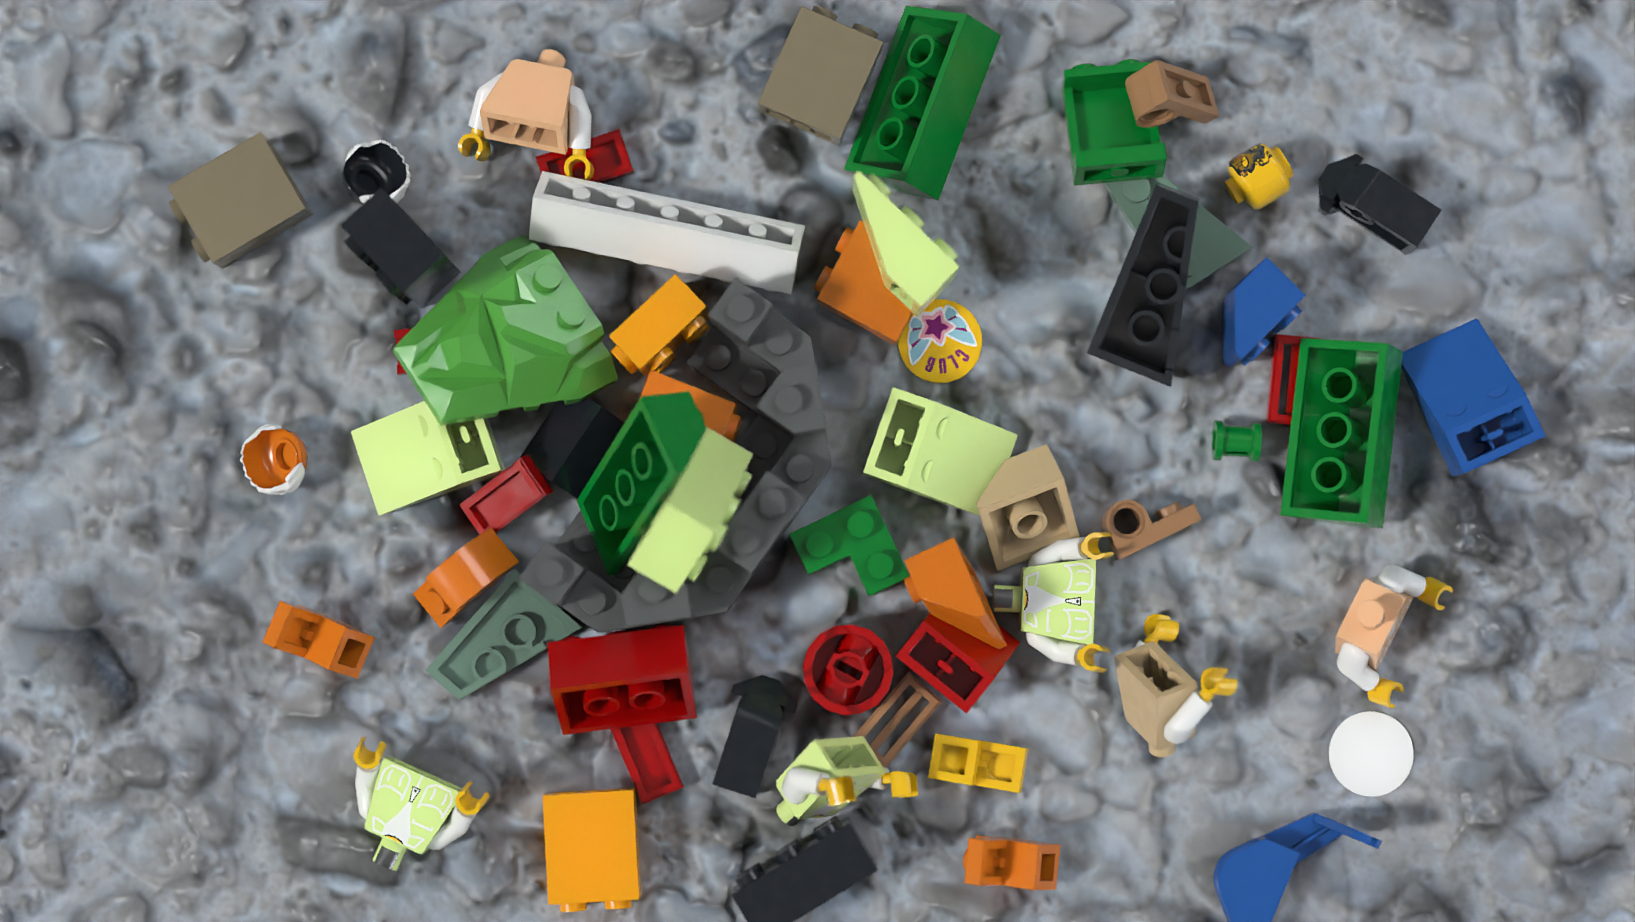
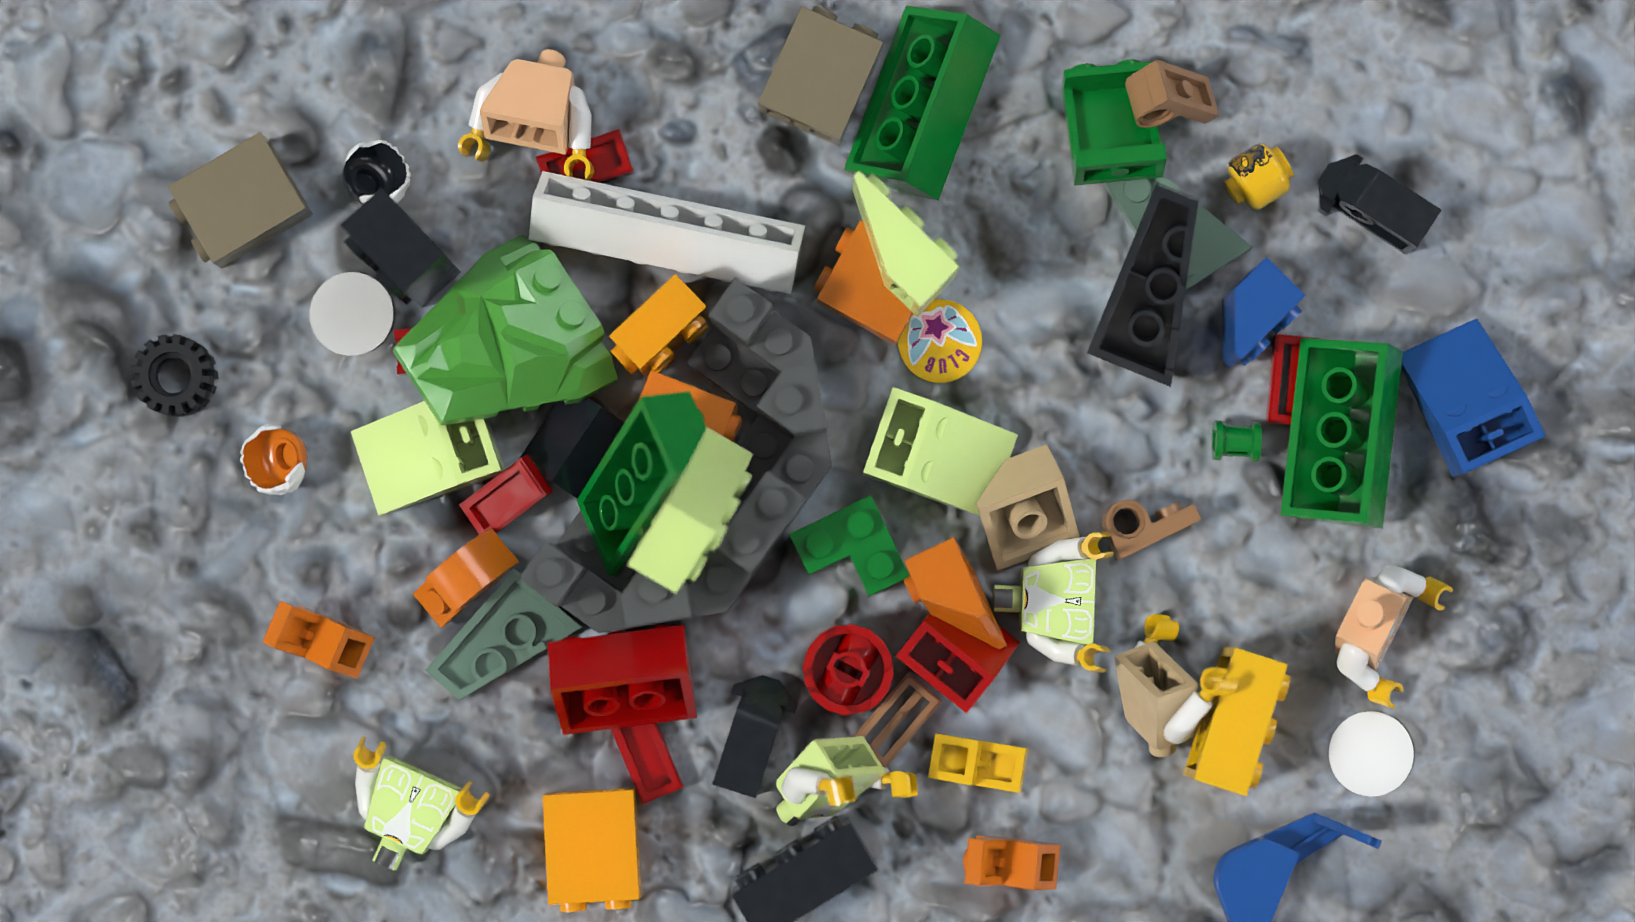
none -> black tyre [130,334,218,417]
none -> white sticker [310,272,394,356]
none -> yellow brick [1182,647,1291,796]

